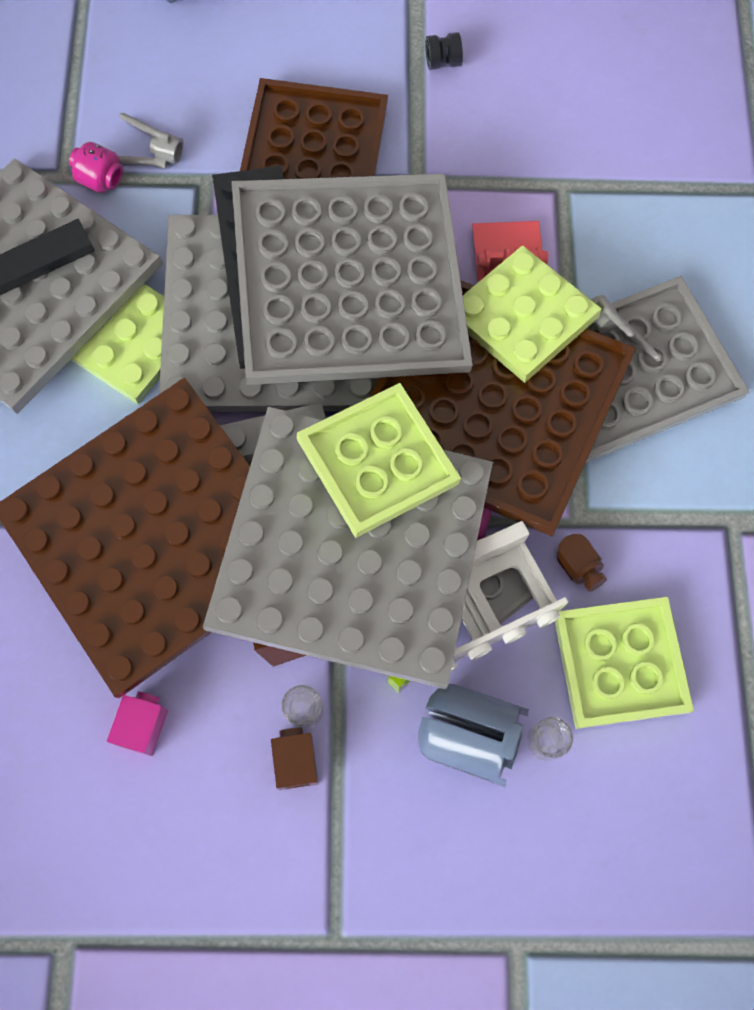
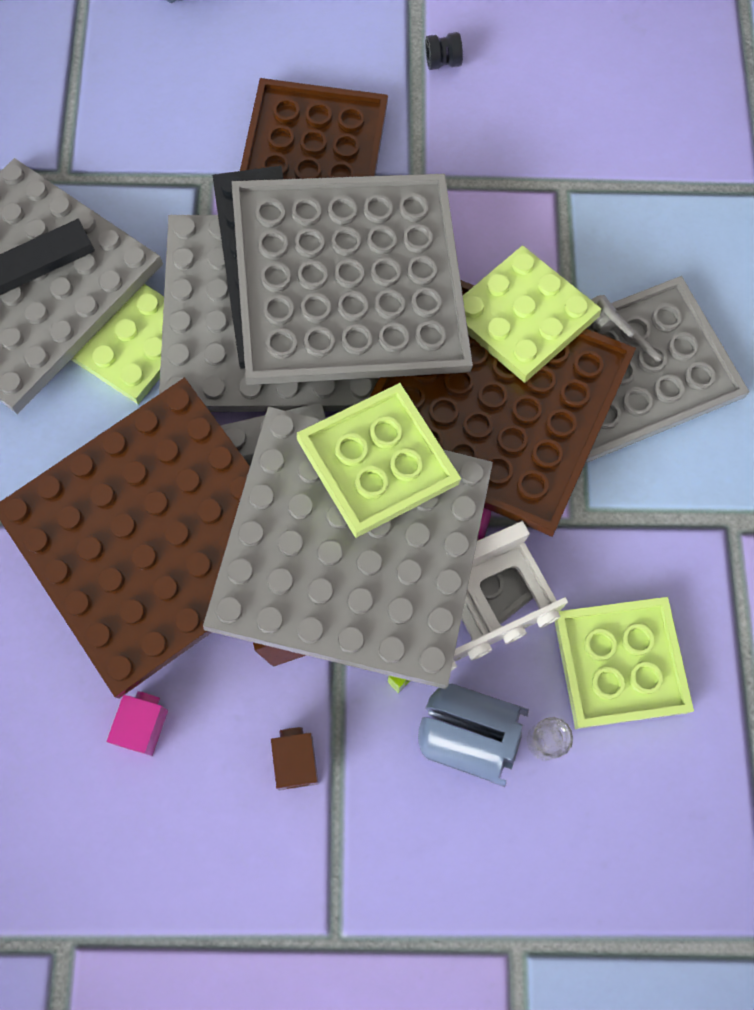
dark pink head [69,141,123,193] -> none
light grey plant [118,113,184,169] -> none
clear wheel [282,685,323,729] -> none
coral hinge [472,221,548,282] -> none
reddish brown arm [557,534,607,592] -> none

